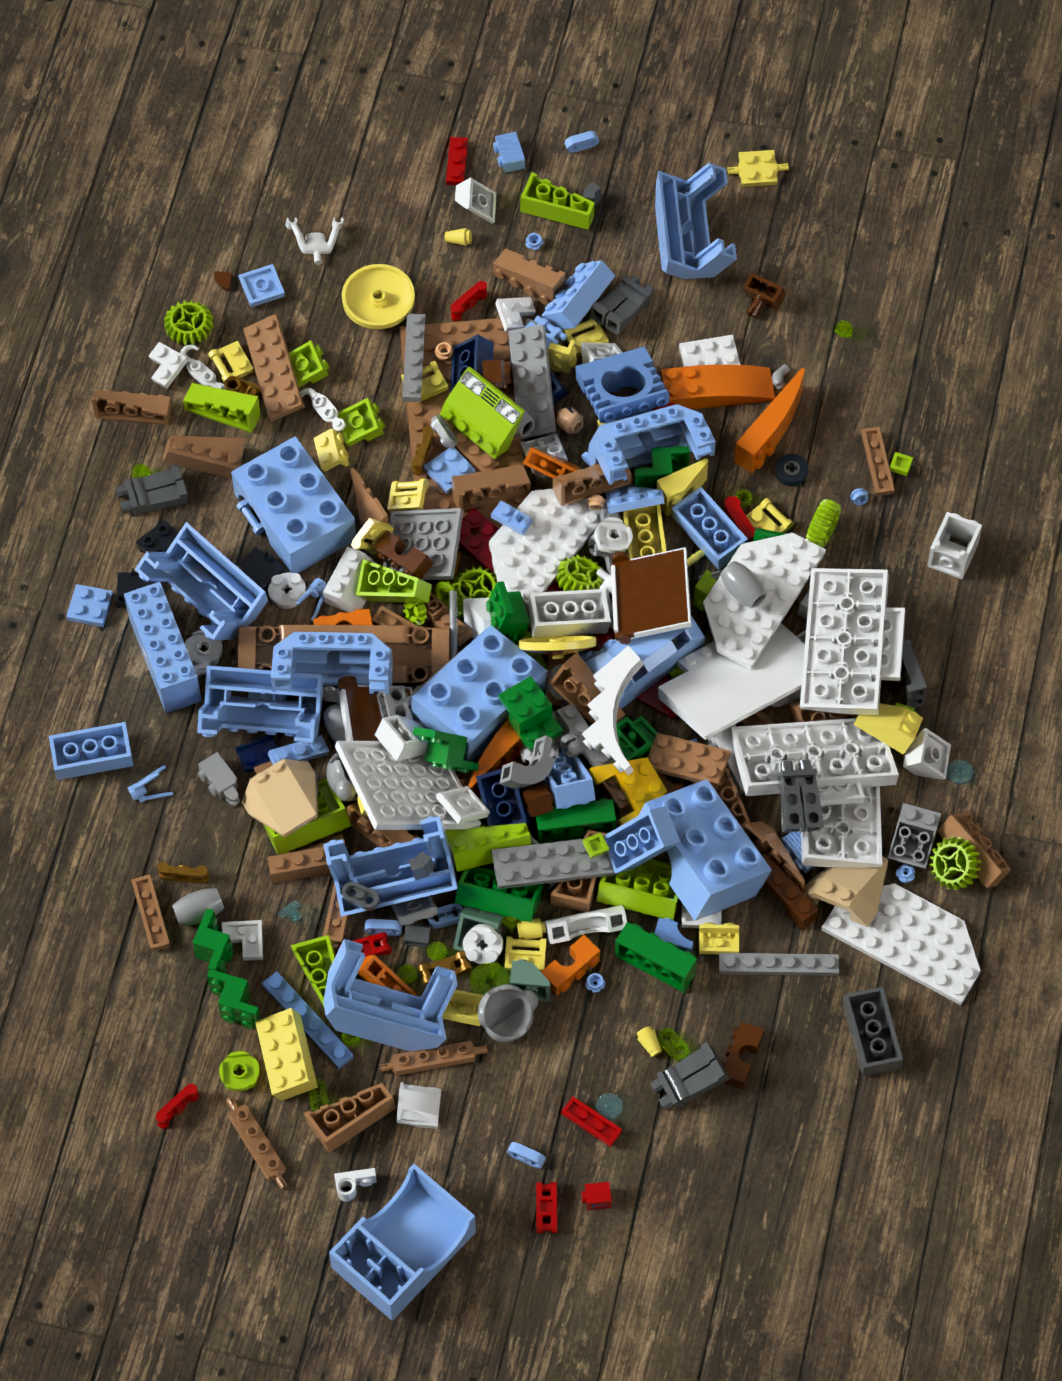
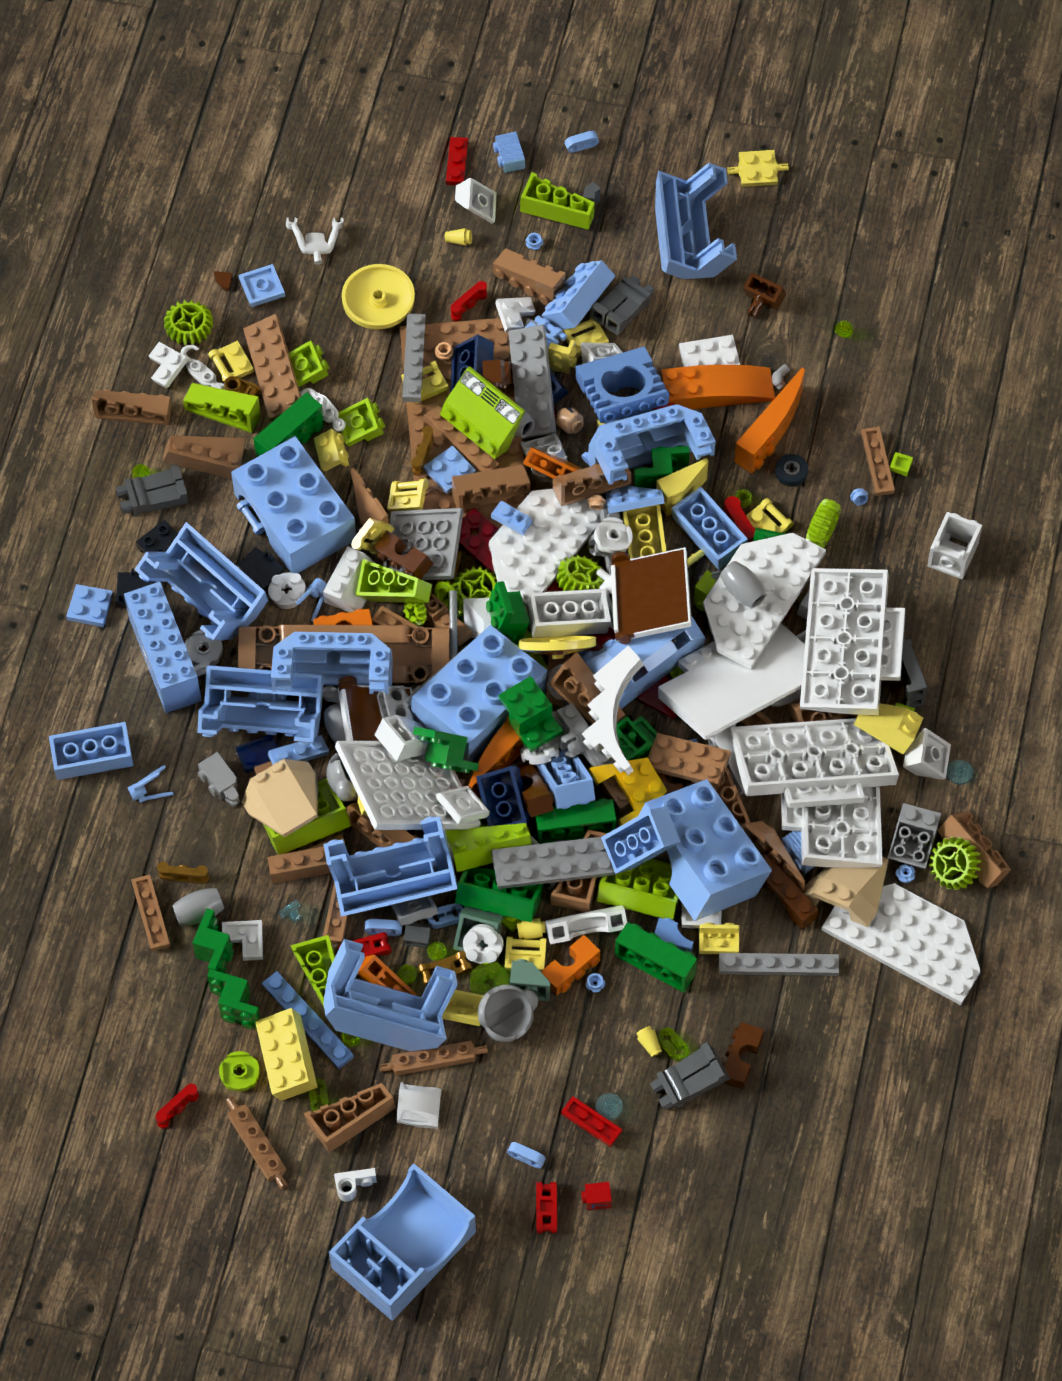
dark grey plate [342,882,380,911] -> none
dark grey piece [409,851,435,881] -> none
light grey plate [430,414,458,449] -> none
light grey arch [500,736,555,789] -> none
lime plate [582,832,609,859] -> none
dark grey hips [777,759,824,833] -> none
dark grey brick [842,987,903,1077] -> none
none -> green brick [253,392,324,458]

